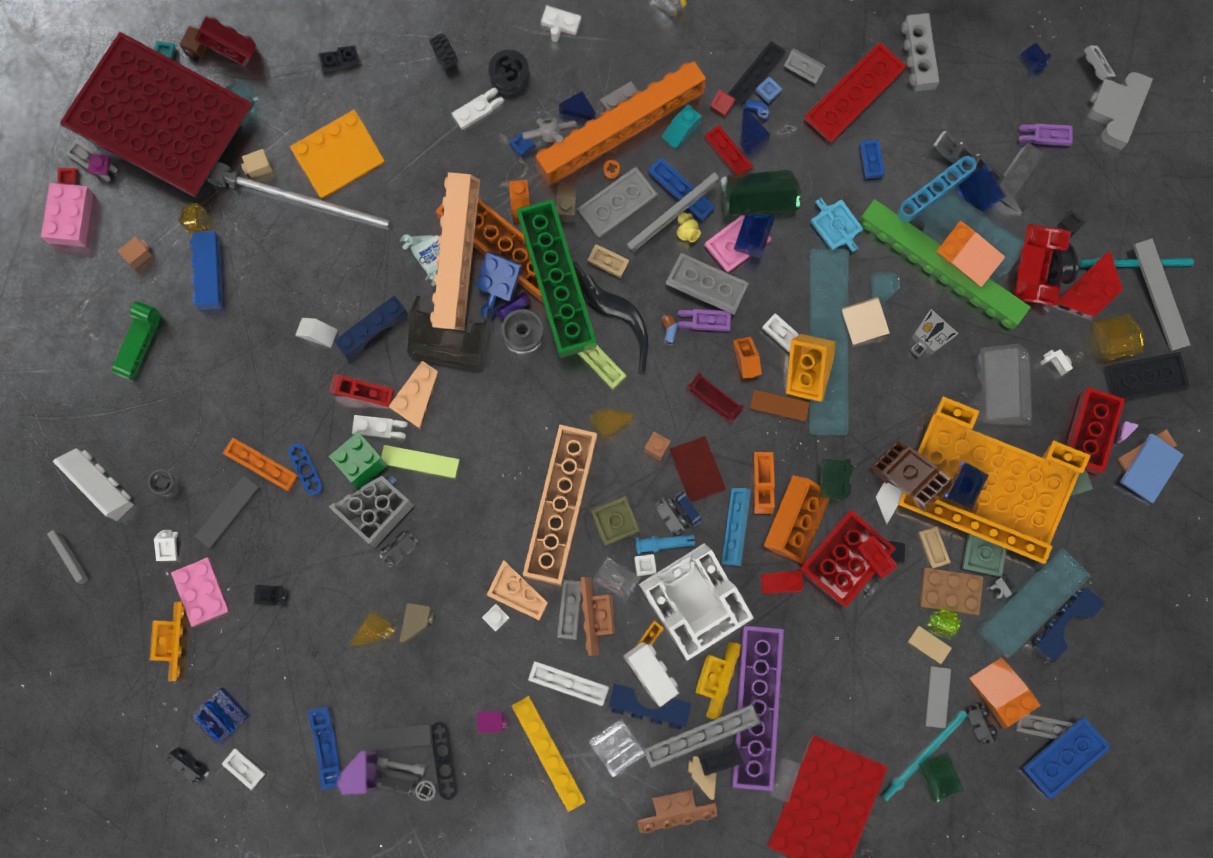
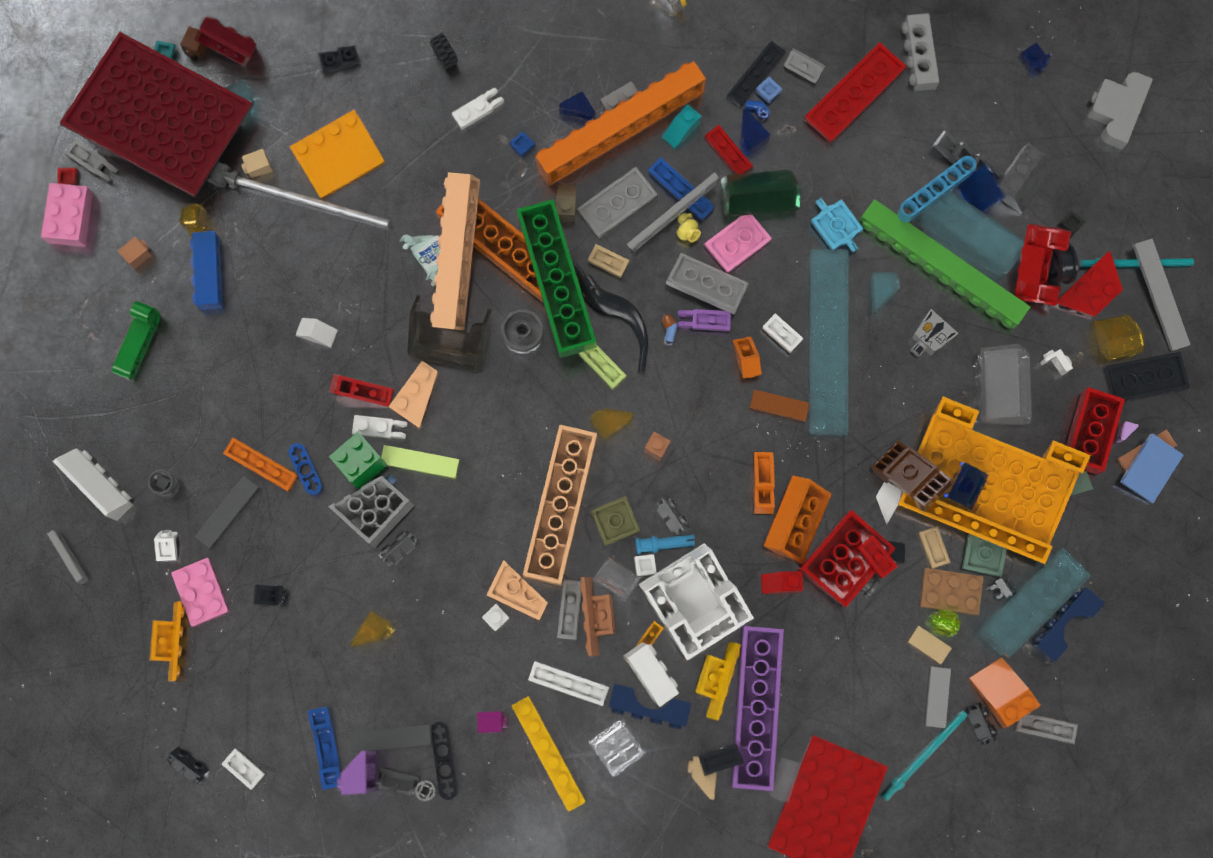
magenta plate [87,154,111,176] -> none
clear blue slope [191,687,250,746] -> none
dark blue arch [334,295,408,360] -> none
light grey bar [376,757,426,777] -> none
dark tan slope [399,603,434,644] -> none
plate [476,251,523,319] -> none
black wheel [488,49,530,94] -> none
dark purple beam [496,292,531,320] -> none
orange slope [509,180,530,224] -> none
light grey bar [522,118,577,143] -> none
white plate [541,6,581,42] -> none
orange bush [603,160,620,179] -> none
nougat bracket [637,790,717,833] -> none
light grey tile [644,705,761,768] -> none
clear red tile [669,436,726,503] -> none
dark blue beam [674,491,702,527] -> none
dark red container [687,372,744,424] -> none
red tile [710,90,736,115] -> none
dark azure plate [721,488,751,566] -> none
clear blue slope [734,215,775,259] -> none
light orange slope [786,334,836,402] -> none
clear green bracket [819,458,853,502] -> none
tan tile [841,297,889,345] -> none
blue plate [860,139,885,179] -> none
clear green bracket [919,753,964,802] -> none
orange slope [936,220,1005,287] -> none
medium lavender hinge [1019,124,1073,146] -> none
blue plate [1023,716,1111,800] -> none
light grey plate [1084,45,1116,81] -> none

